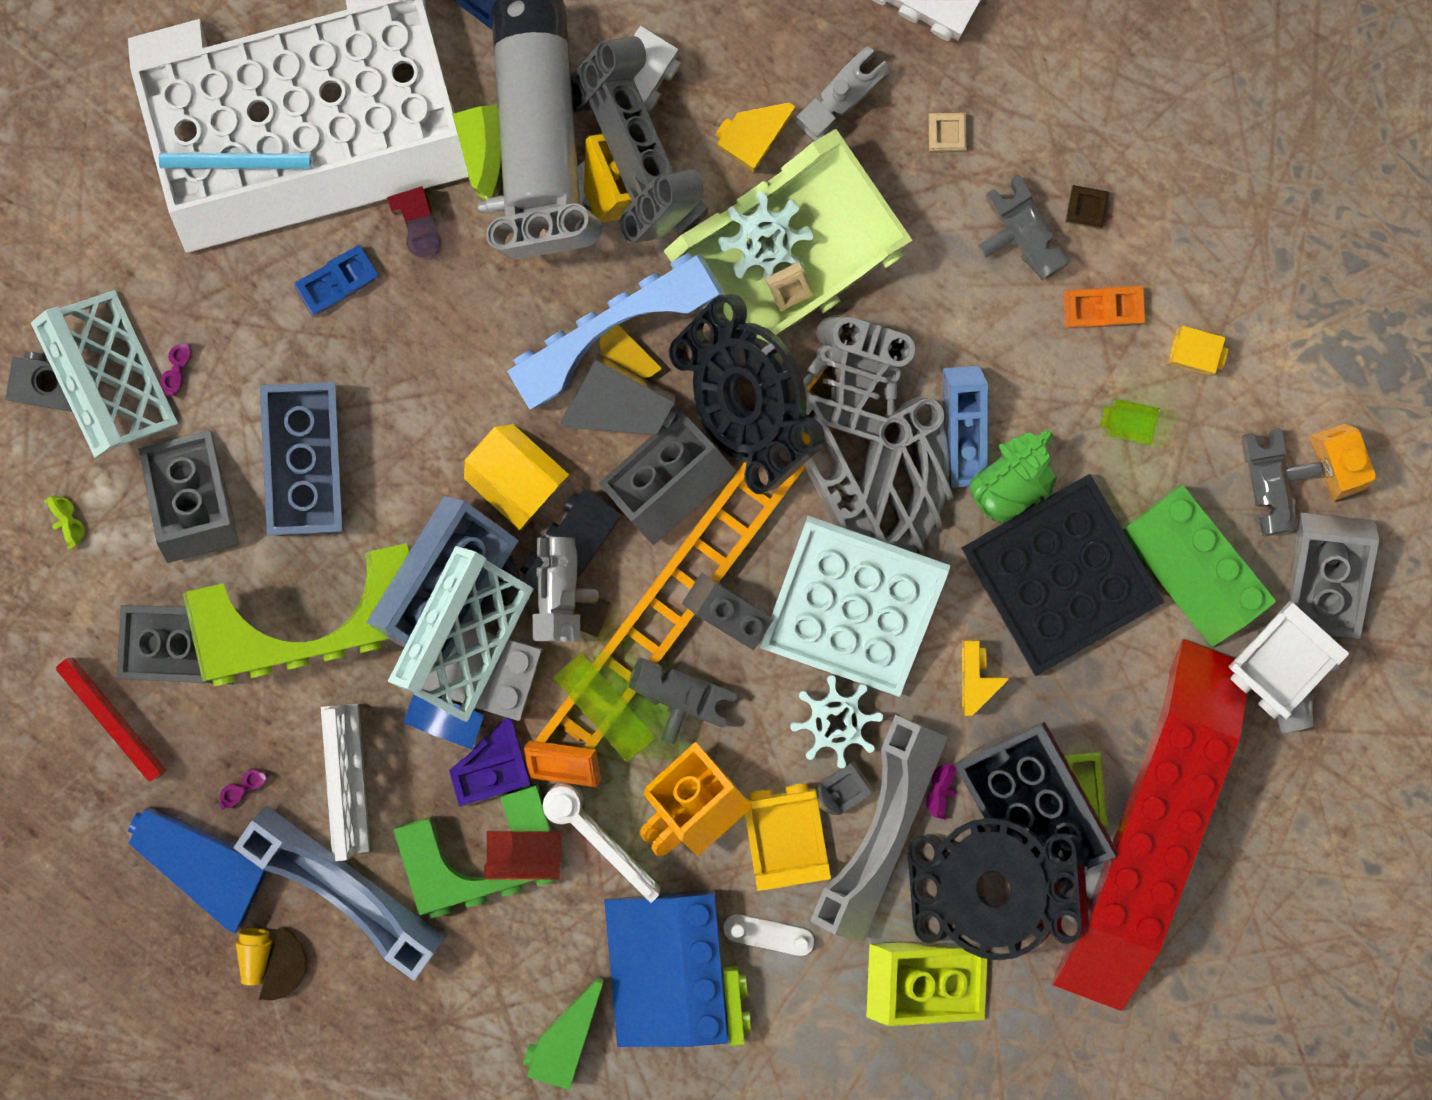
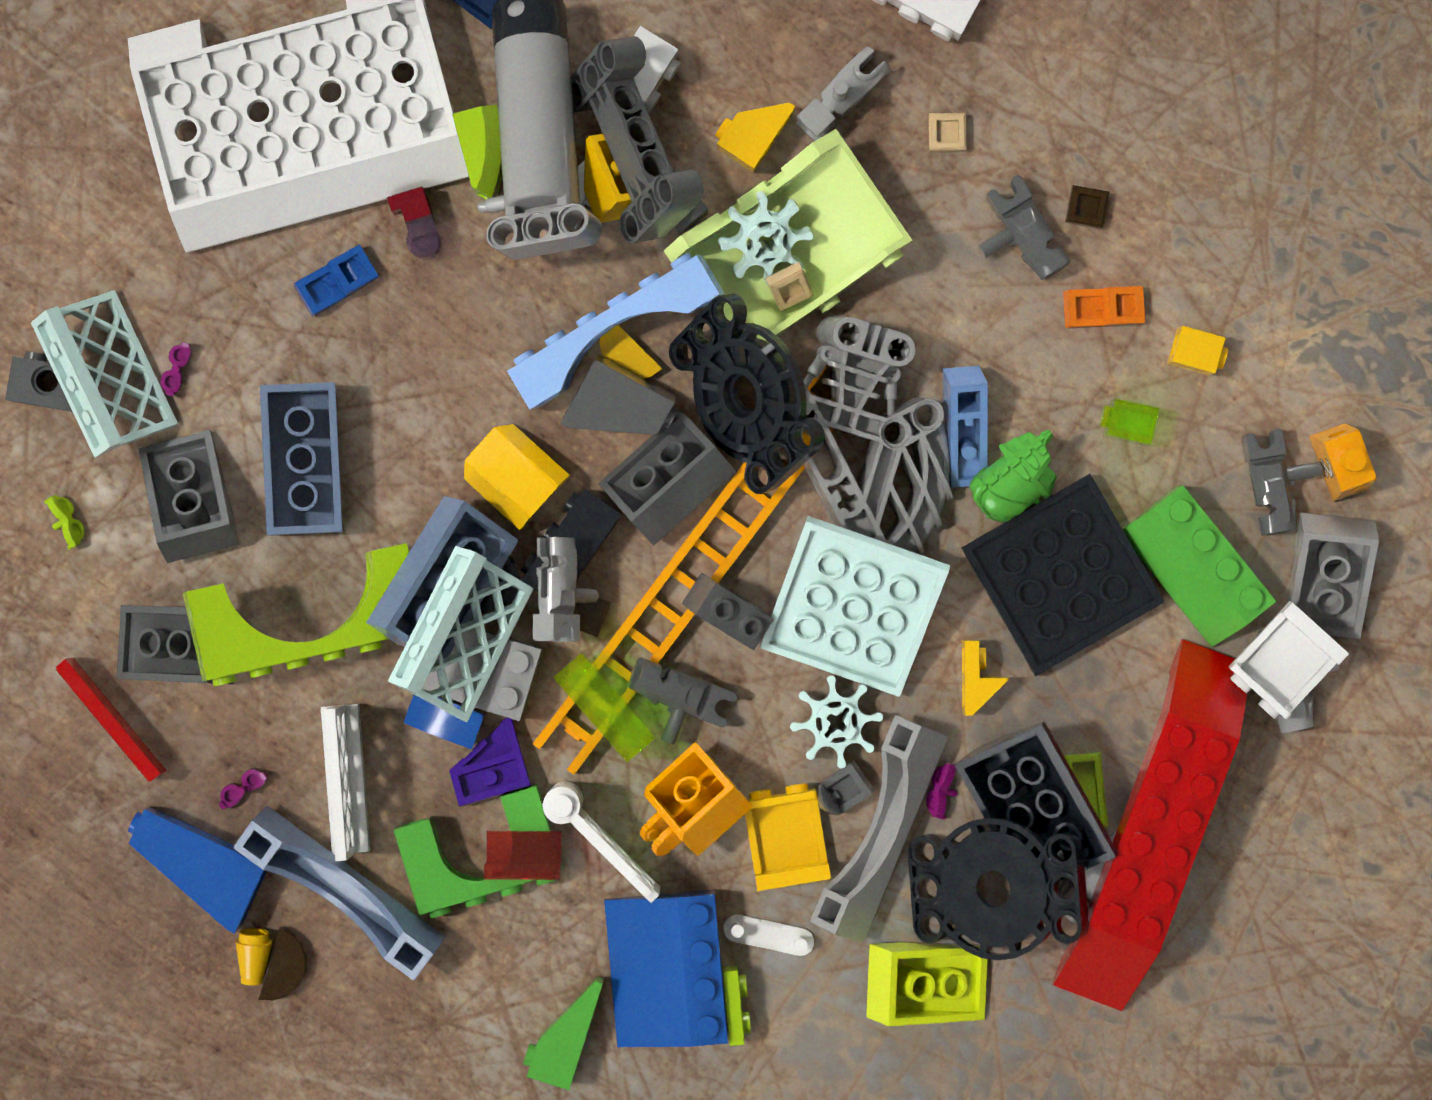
medium azure bar [159,153,311,169] -> none
orange tile [524,741,601,788] -> none

